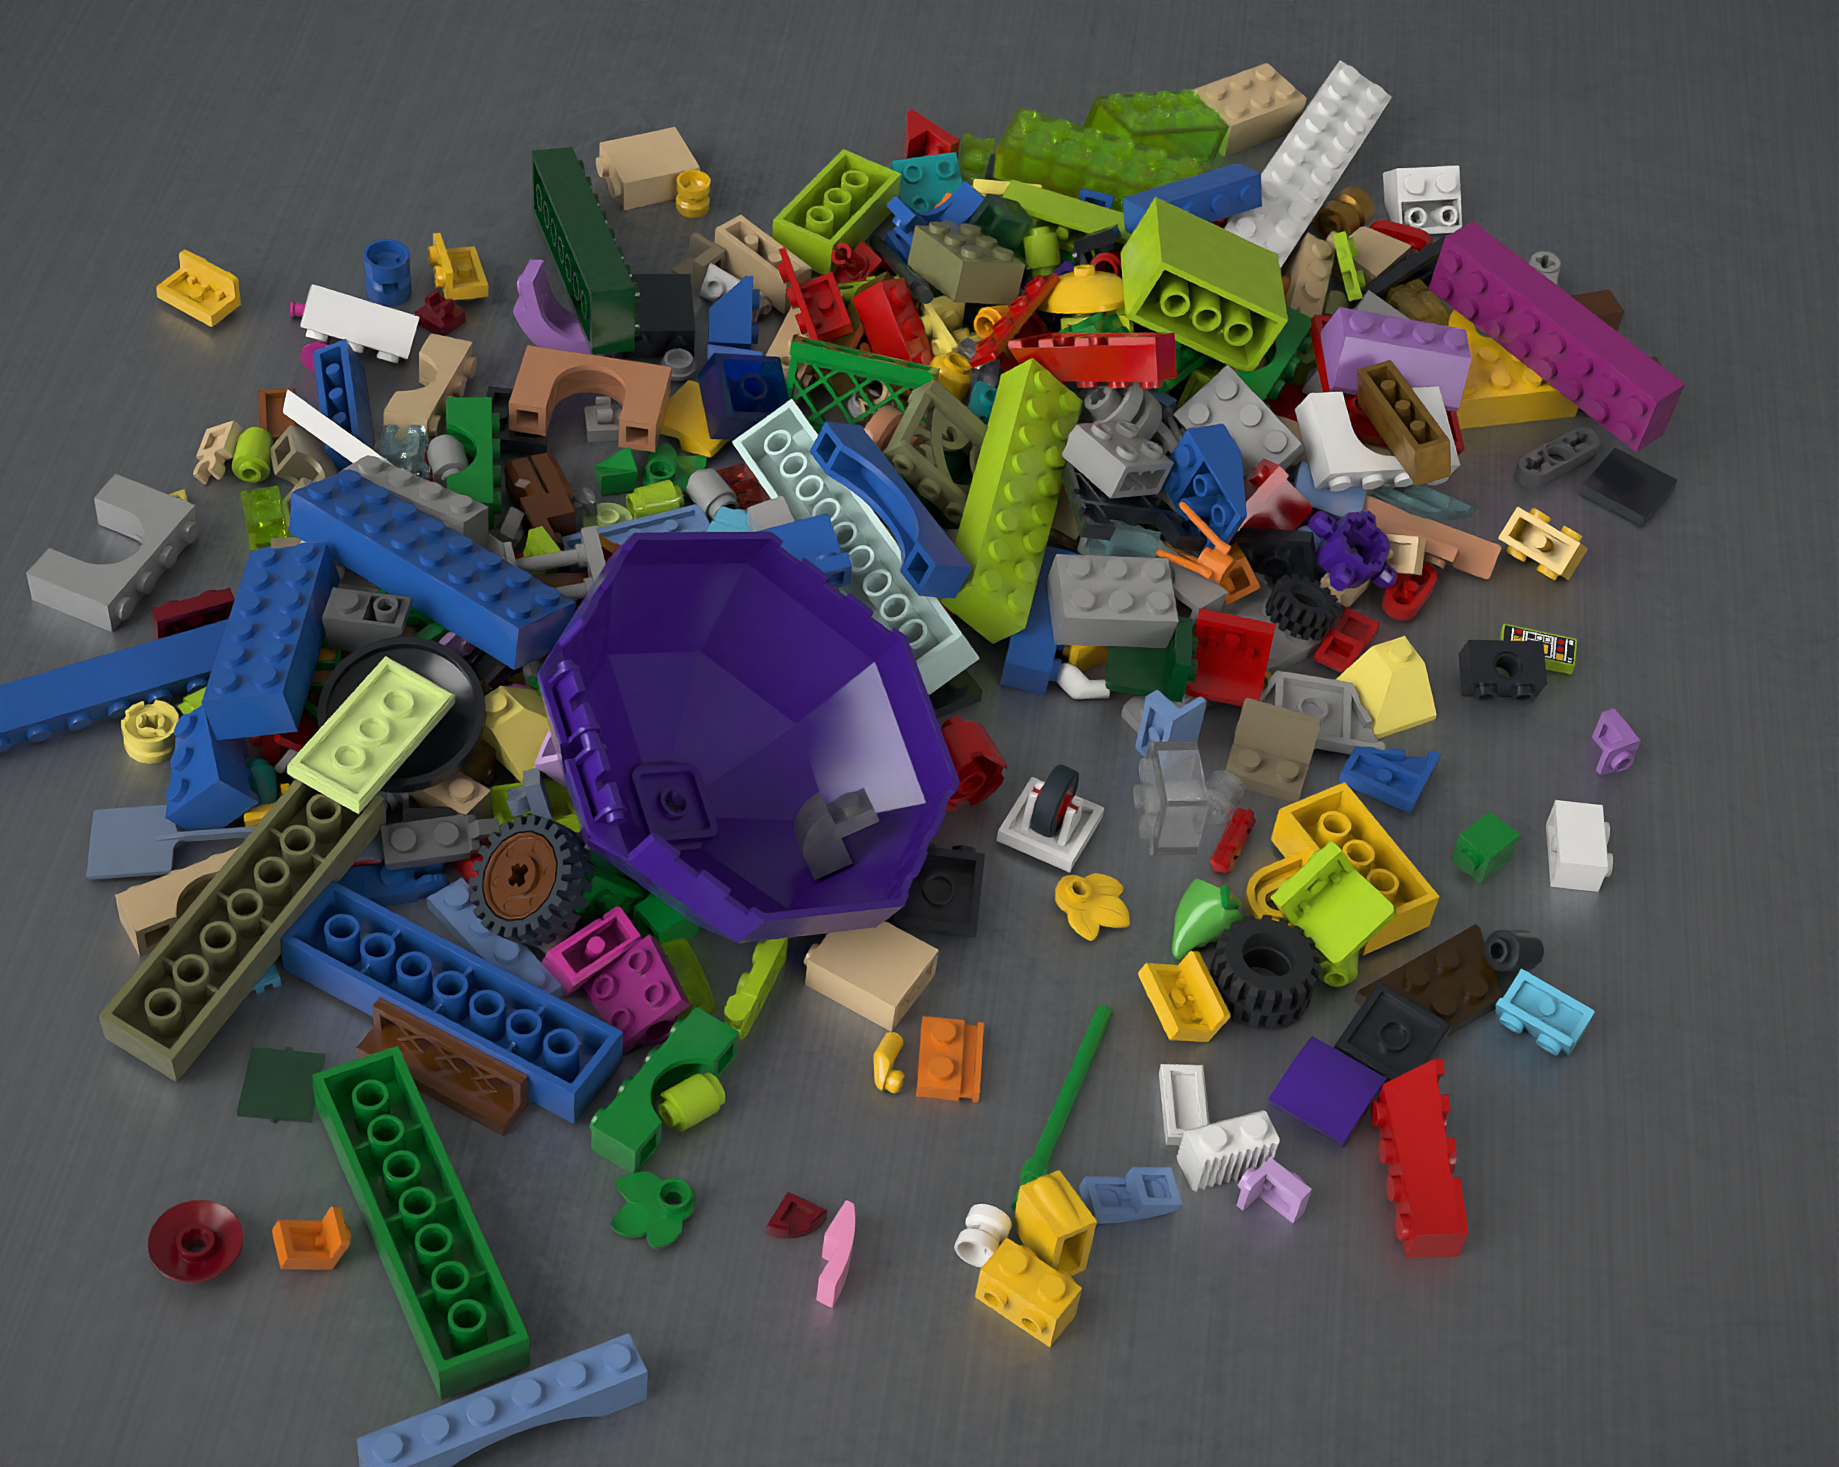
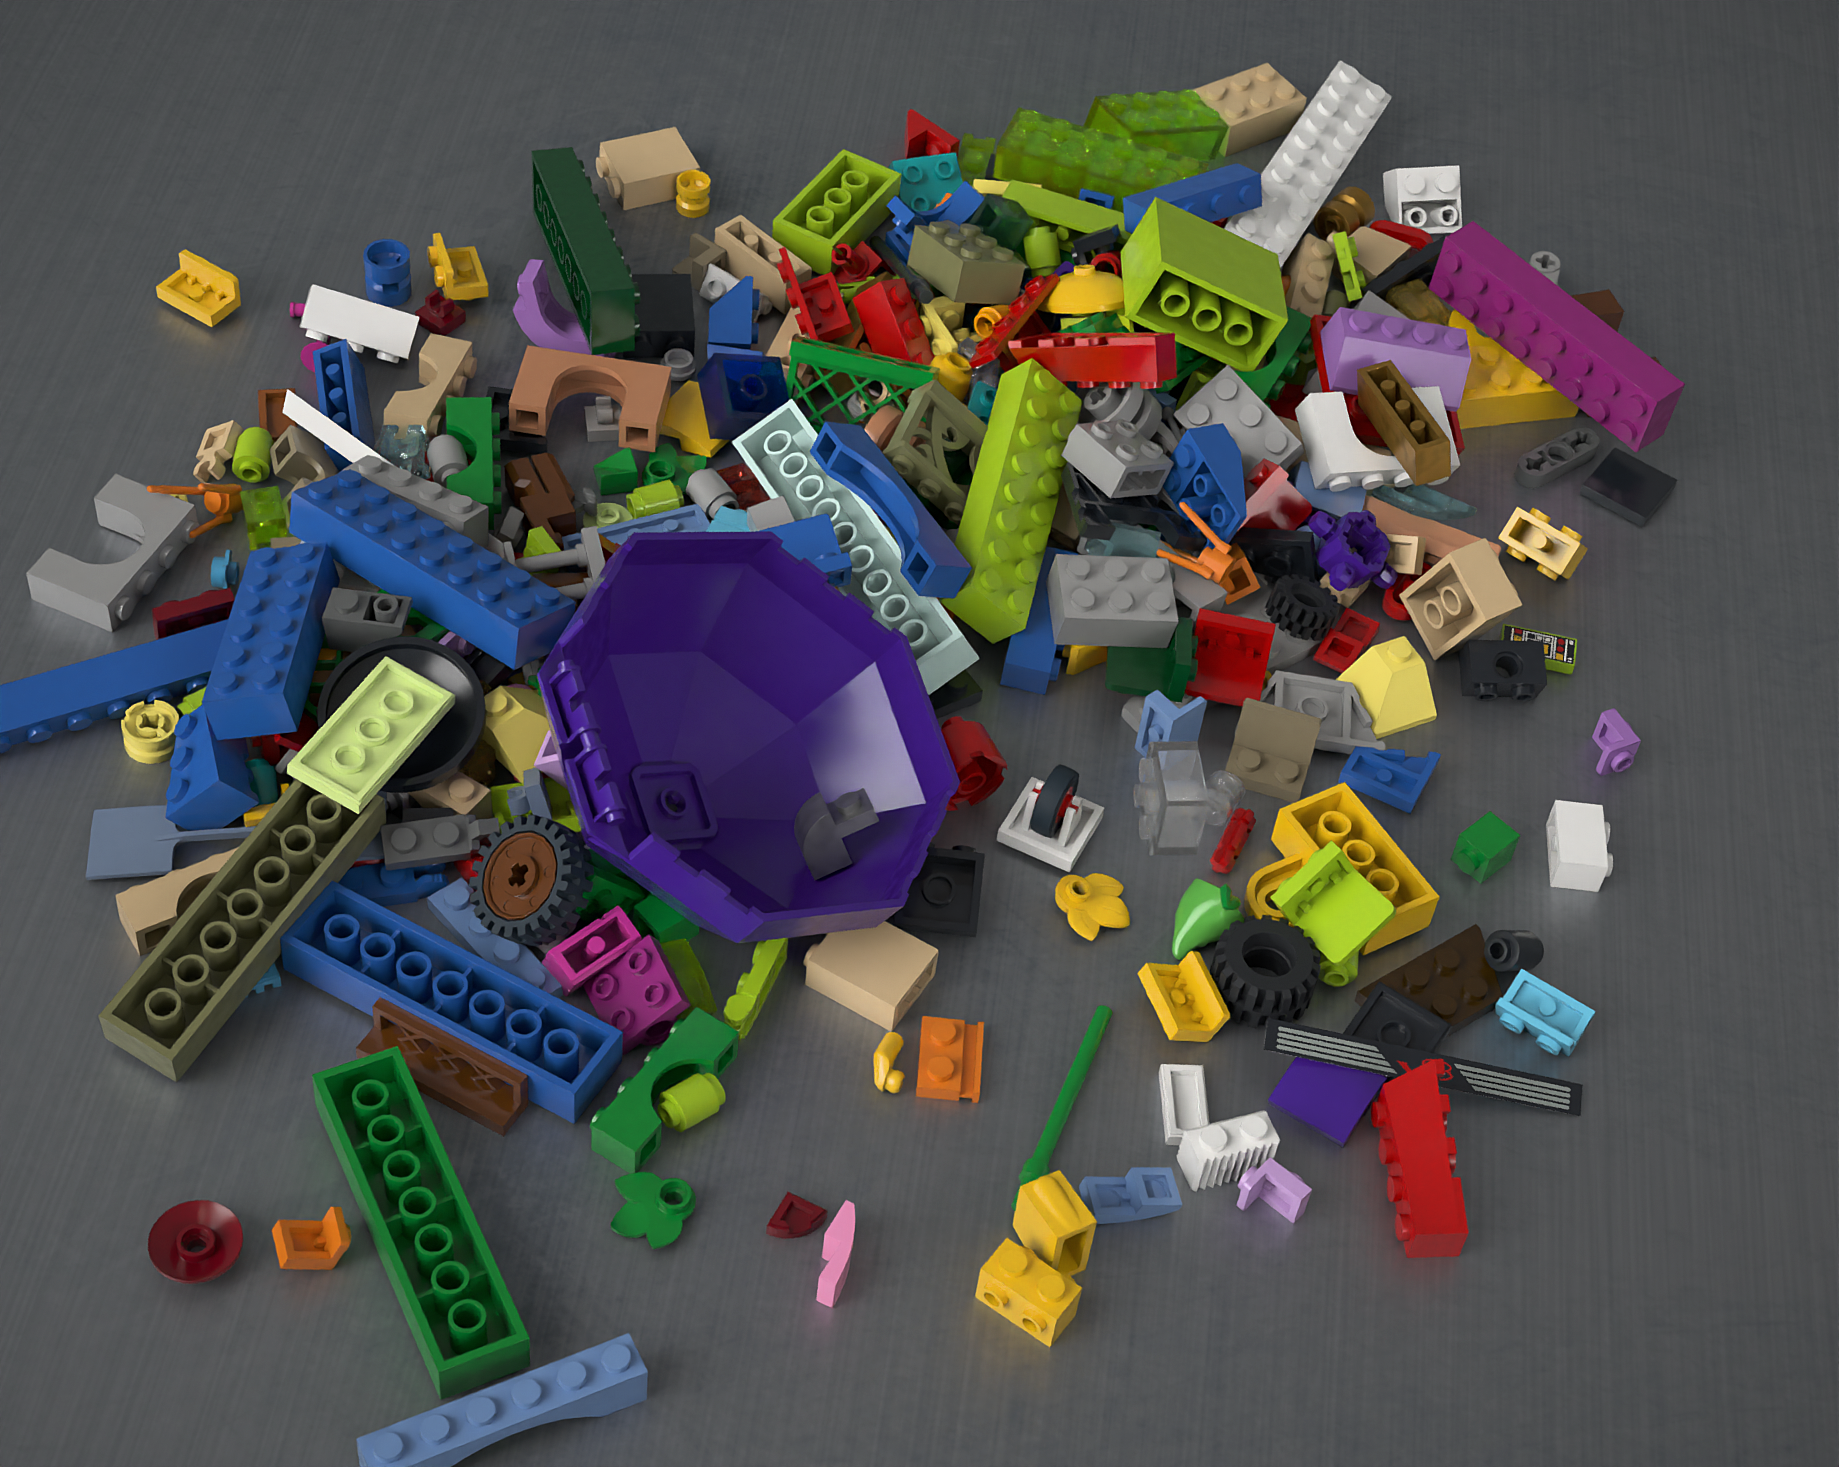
clear green piece [237,1047,325,1123] -> none
white wheel [954,1204,1012,1268] -> none
white arm [1056,663,1110,700] -> none
none -> orange plant [147,483,245,539]
none -> dark azure plate [211,549,240,589]
none -> black sticker [1264,1018,1583,1117]
none -> tan brick [1399,538,1522,661]

